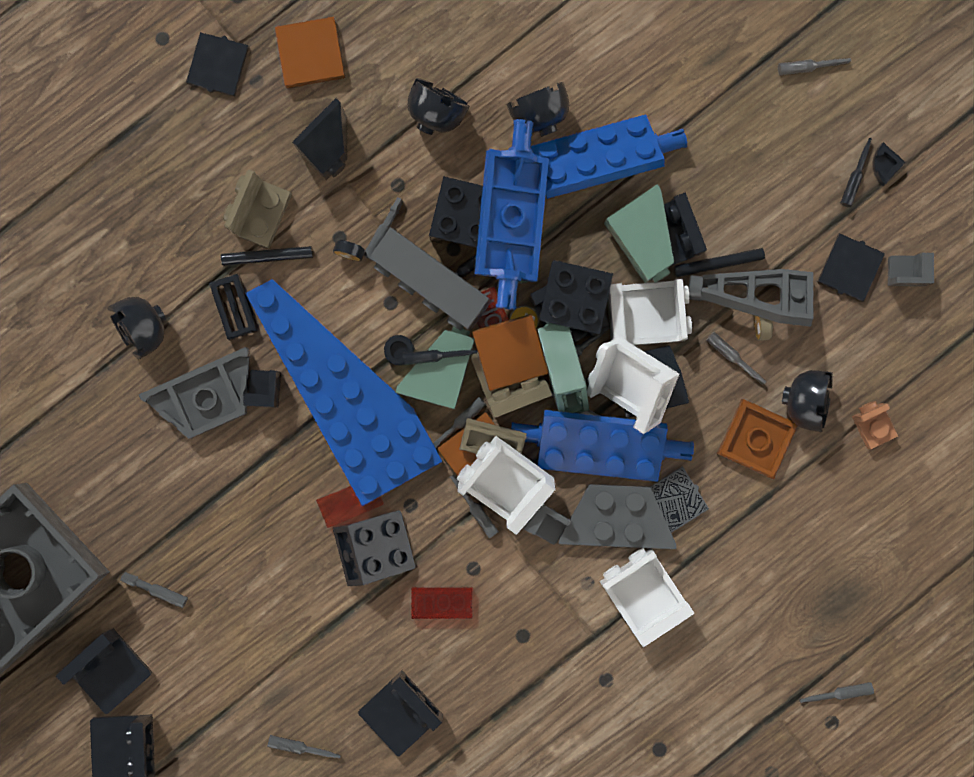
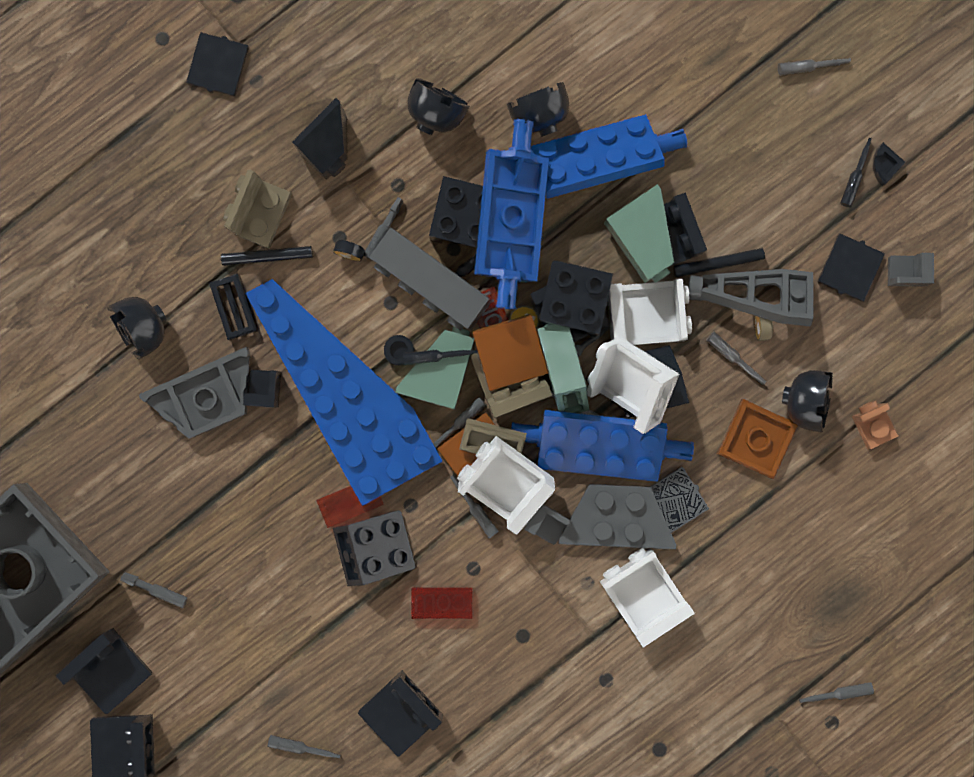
dark orange tile [275,16,345,88] -> none

